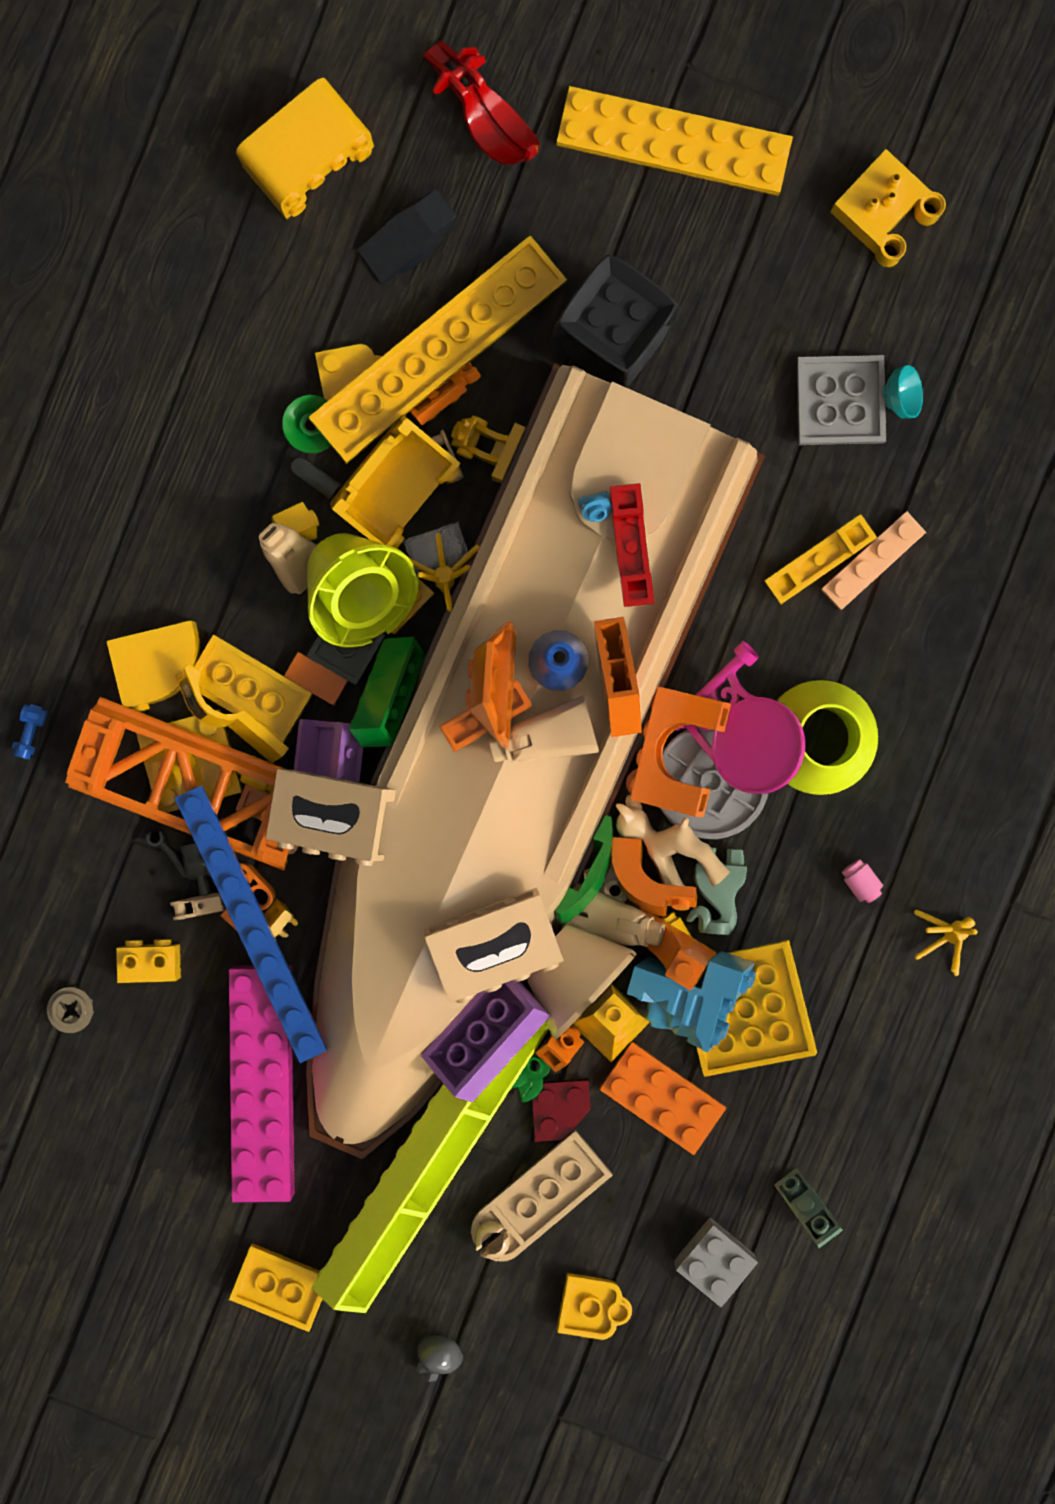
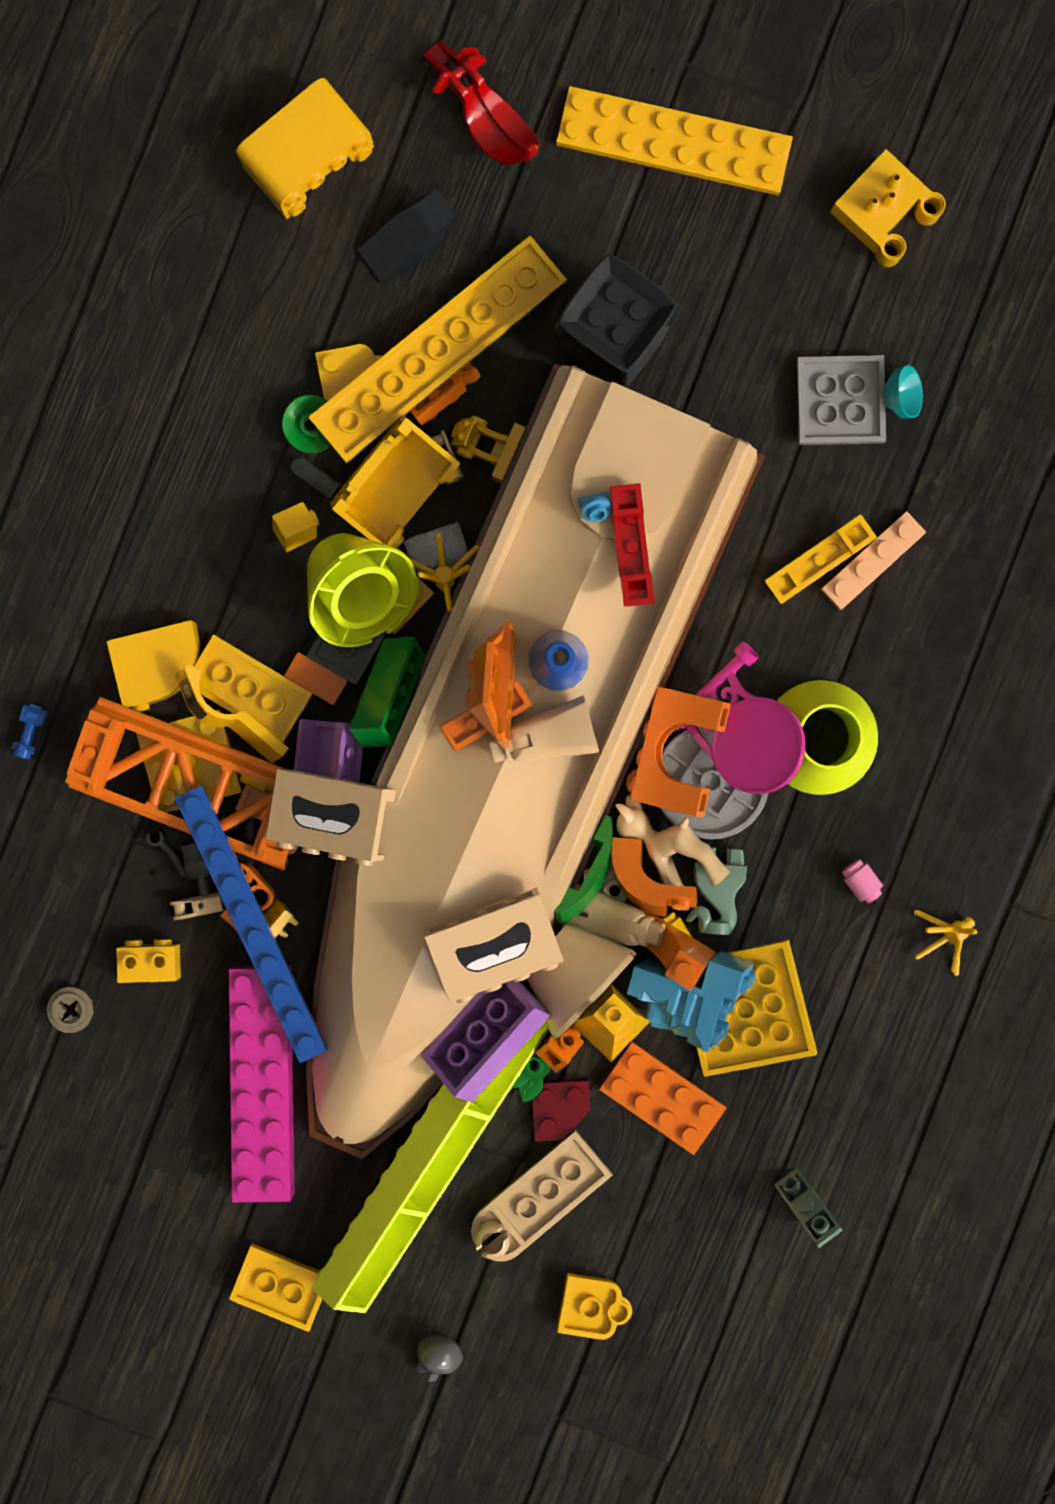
tan piece [259,523,317,594] -> none
orange brick [594,616,642,737] -> none
light grey brick [674,1218,758,1307] -> none

